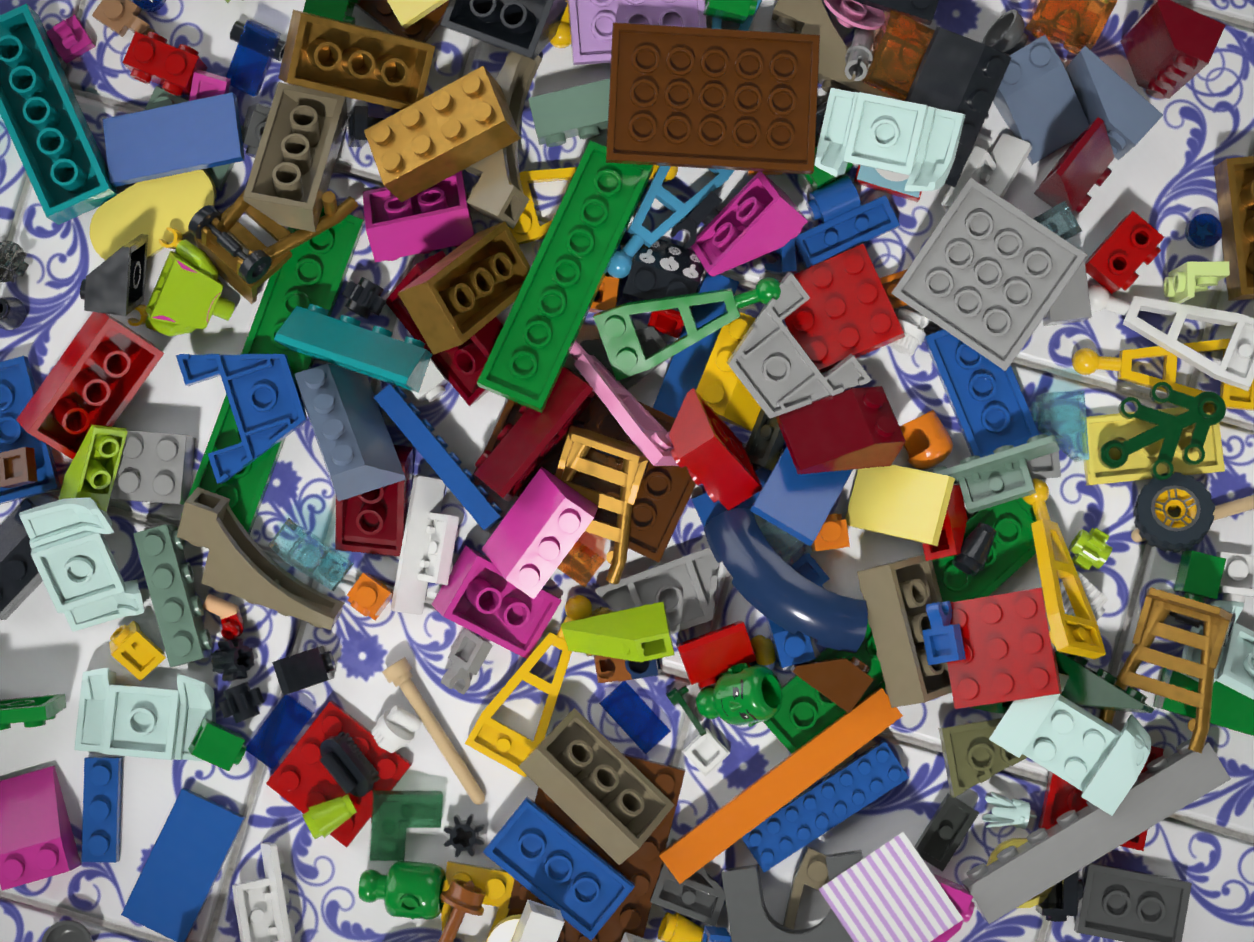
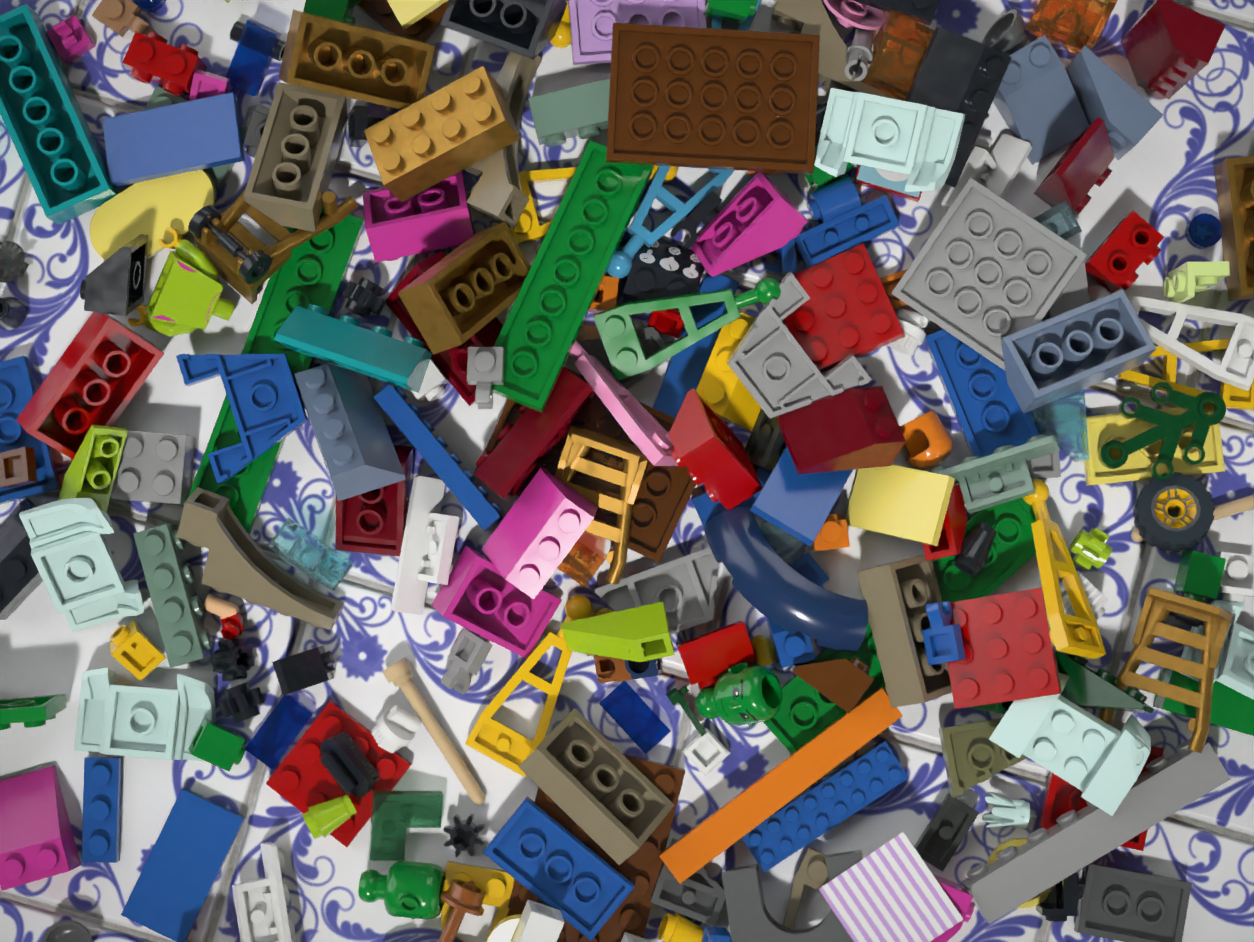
orange brick [347,573,394,620] -> none
none -> light grey plate [467,347,505,409]
none -> sand blue slope [1001,289,1156,413]

